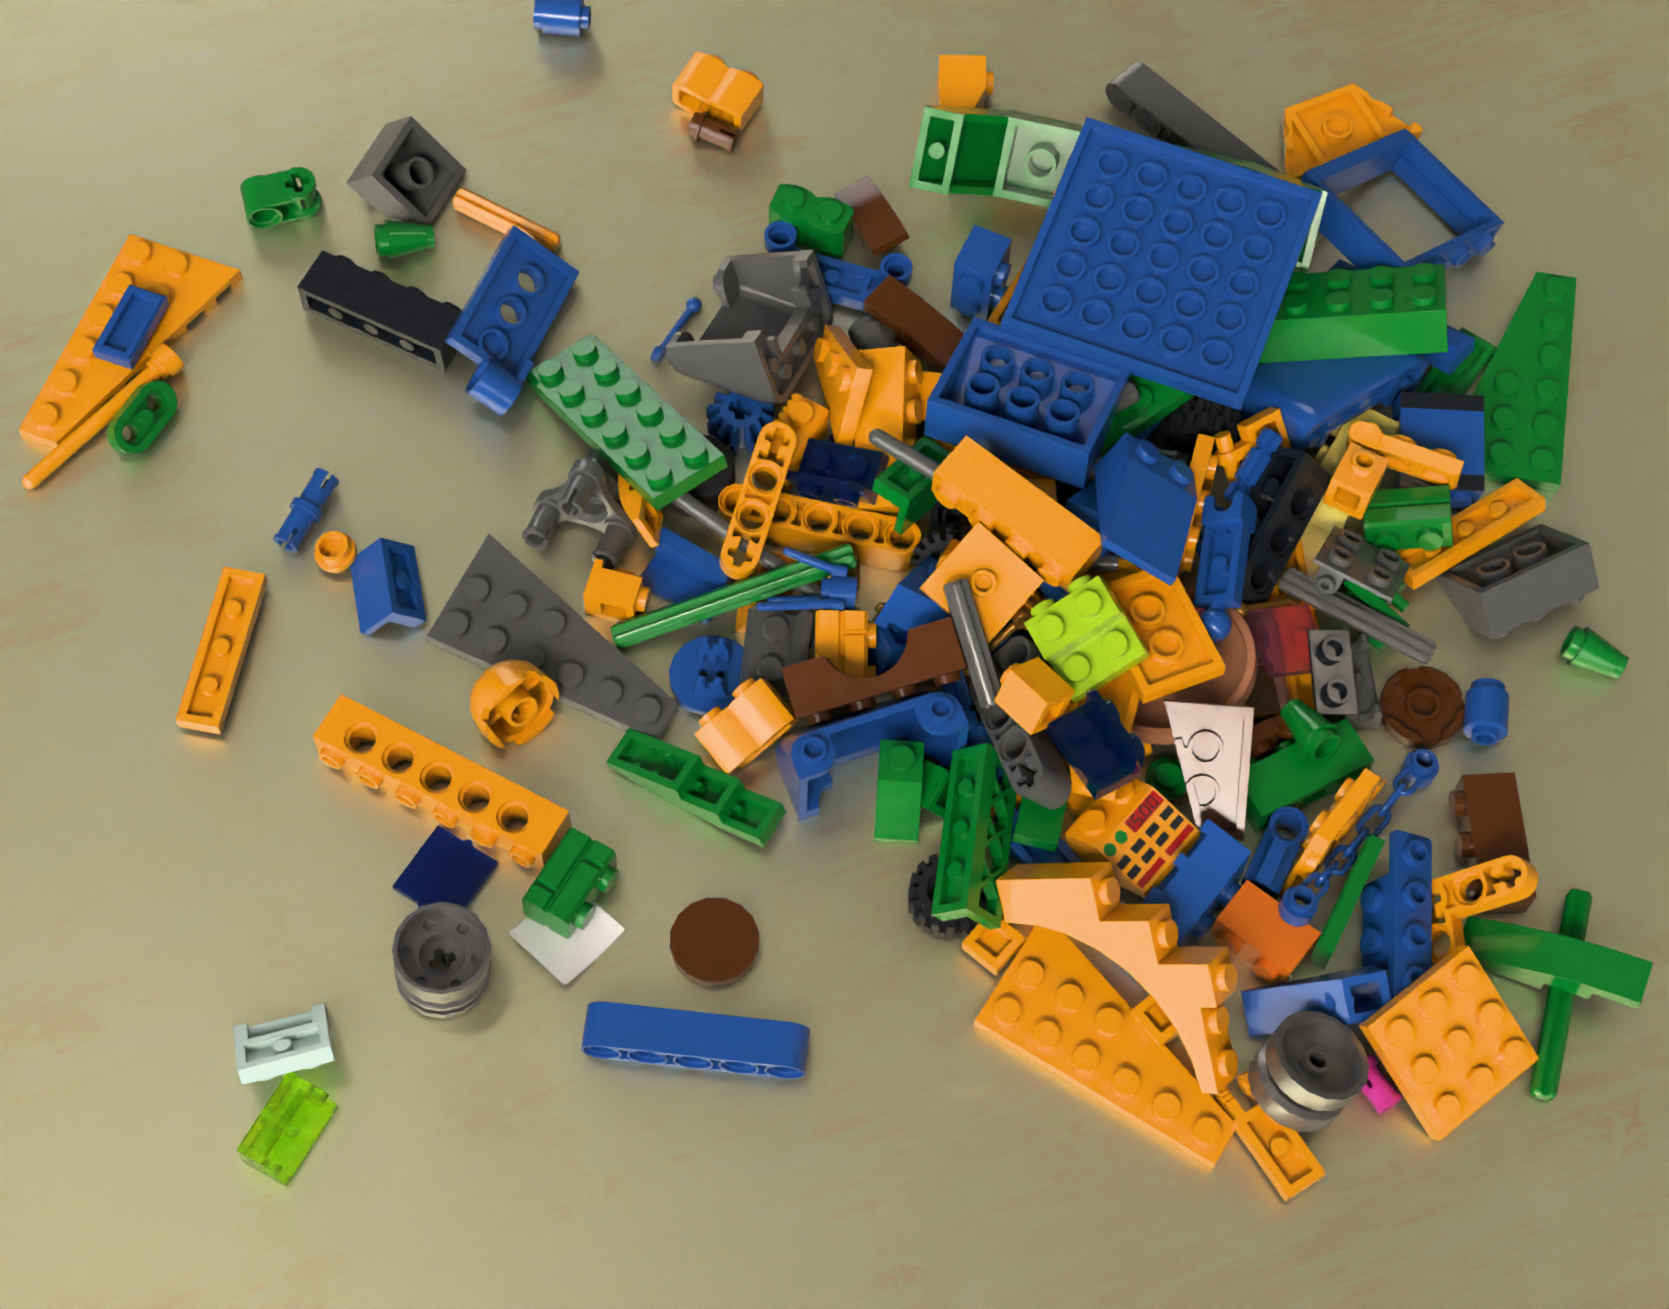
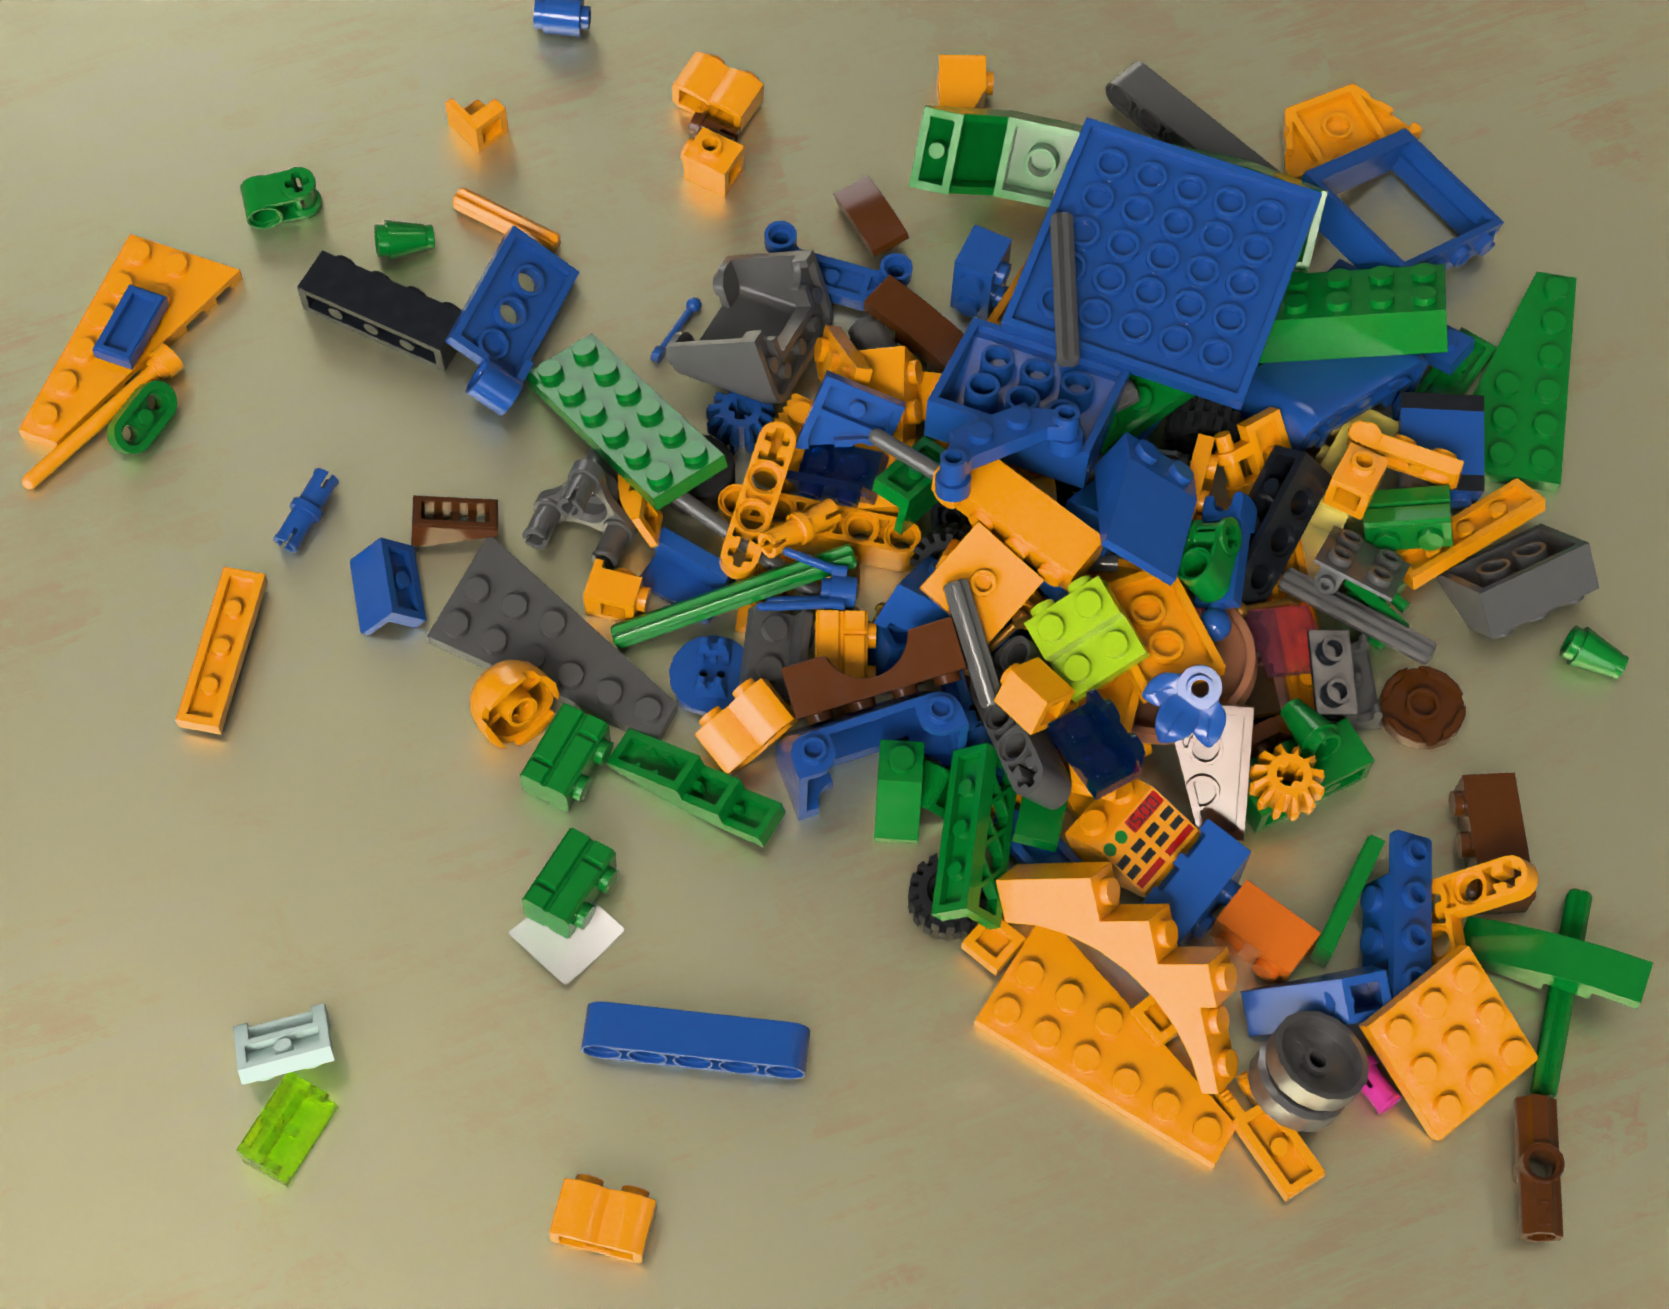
light orange brick [312,694,572,869] -> none
light orange plate [314,531,357,573] -> none
dark grey slope [346,116,466,225] -> none
clear blue piece [392,825,499,909] -> none
flat silver wheel [392,902,491,1019] -> none
reddish brown tile [670,898,759,987] -> none
green brick [769,184,854,260] -> none
green plate [1145,758,1187,801] -> none
blue axle [1224,428,1282,504] -> none
blue piece [1241,806,1309,900] -> none
blue piece [1278,749,1439,927] -> none
light orange wing [1278,768,1387,901] -> none
blue brick [1463,678,1510,746] -> none
none -> reddish brown slope [411,495,498,546]
none -> light orange panel [445,98,509,153]
none -> green brick [520,703,614,811]
none -> light orange brick [549,1174,656,1263]
none -> light orange brick [681,127,745,198]
none -> light orange pin [758,498,841,559]
none -> blue wing [795,370,905,449]
none -> blue plate [935,402,1083,502]
none -> dark grey axle [1050,212,1080,367]
none -> blue plate [1142,664,1226,748]
none -> green piece [1177,517,1242,603]
none -> light orange gear [1248,744,1325,822]
none -> reddish brown piece [1512,1094,1565,1243]

